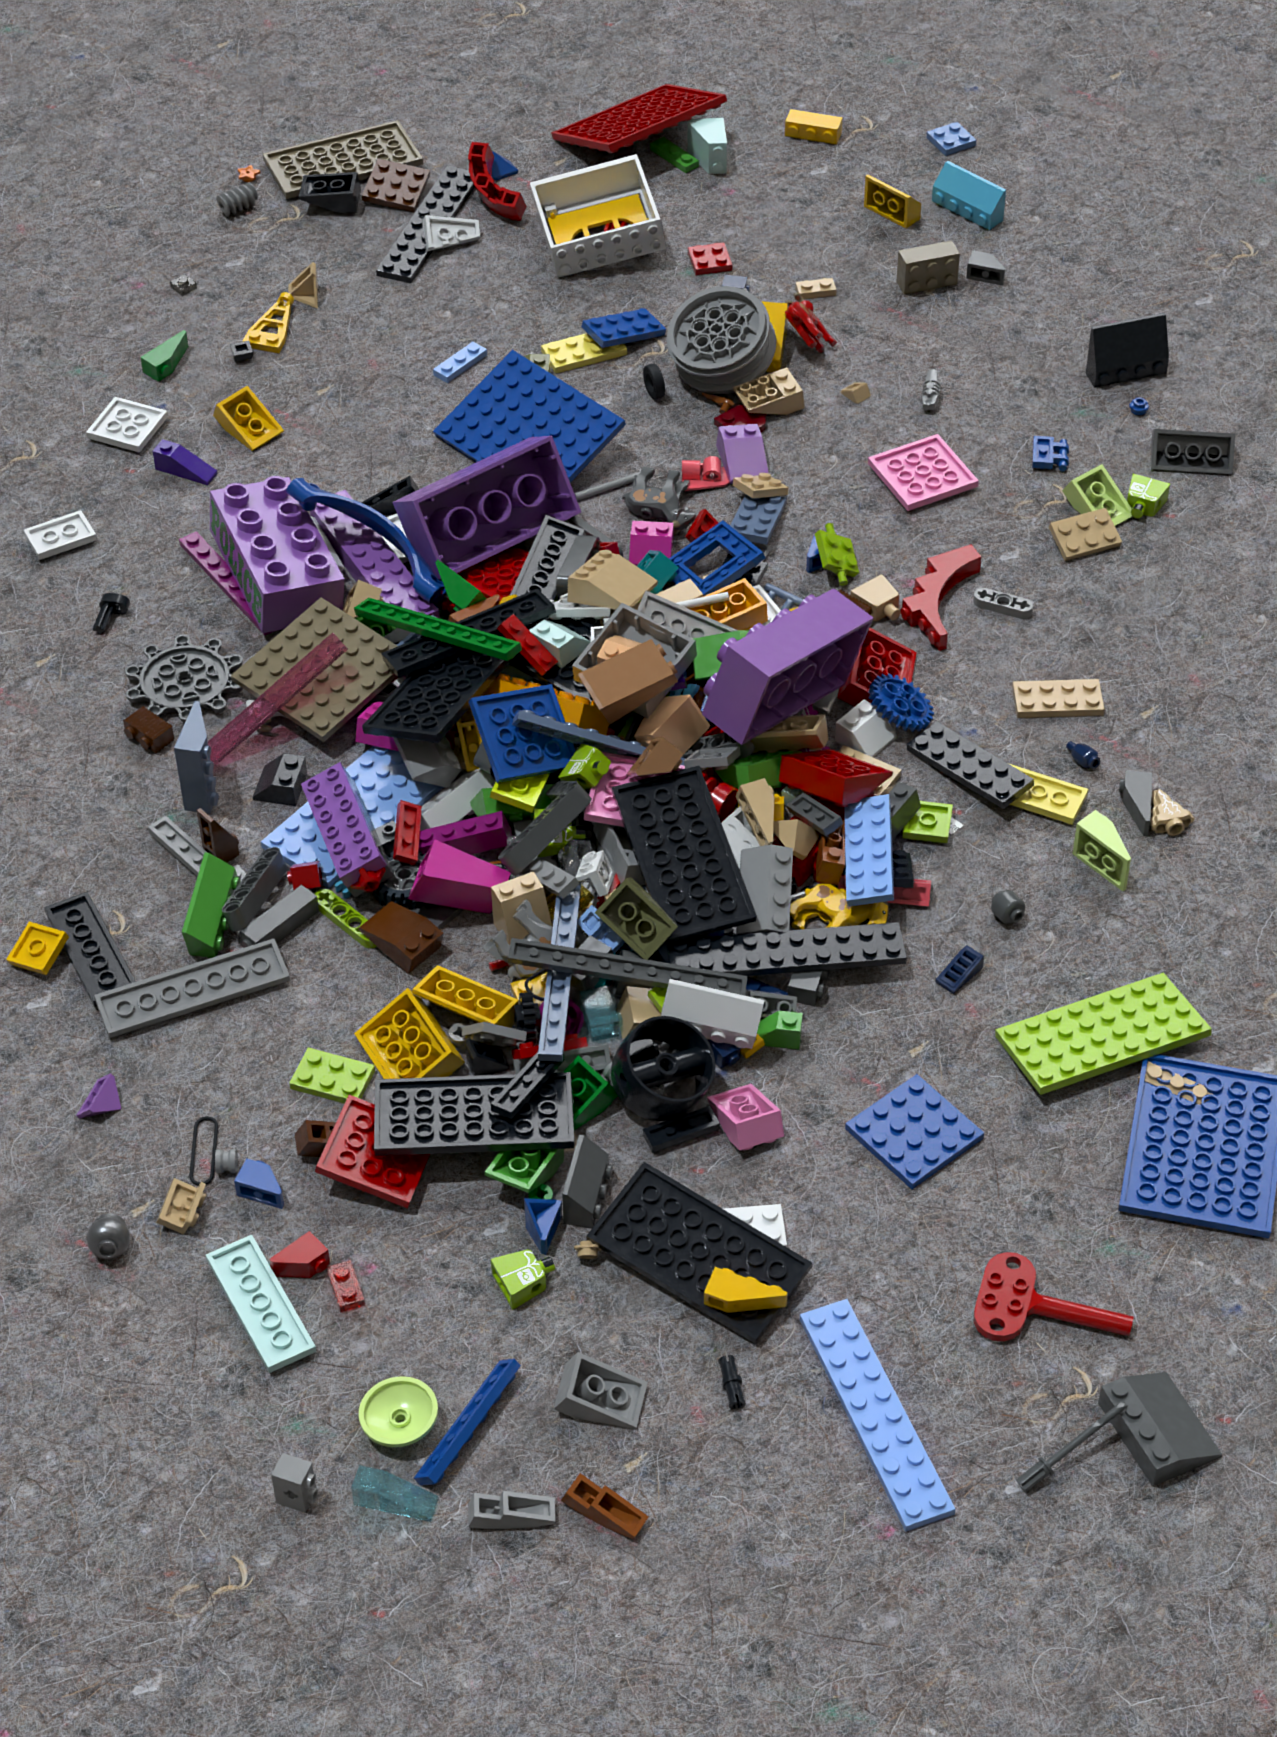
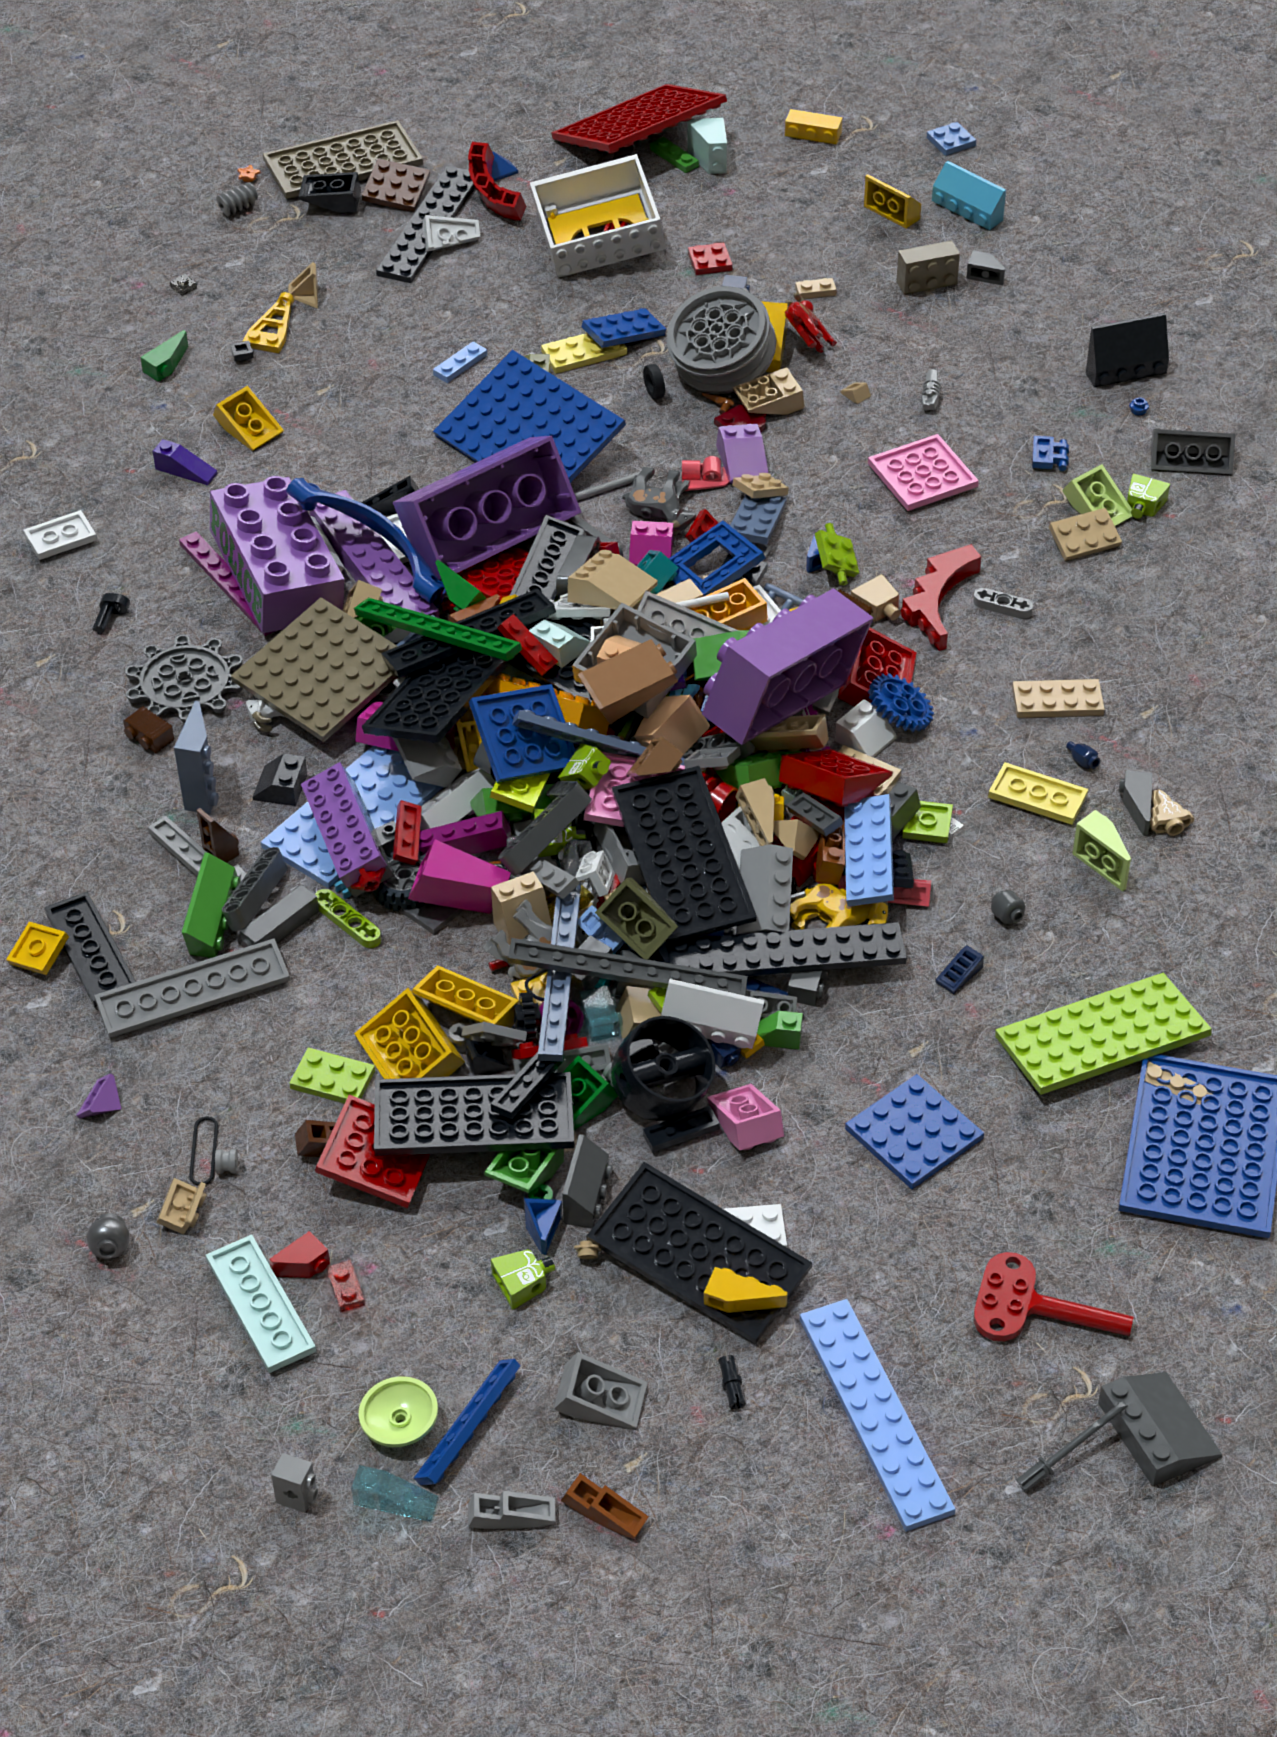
white plate [86,397,168,453] -> none
clear pink plate [208,632,348,765] -> none
slope [234,1158,284,1209] -> none
red brick [287,861,323,890] -> none
reddish brown slope [359,901,444,974] -> none
plate [906,721,1034,809] -> none

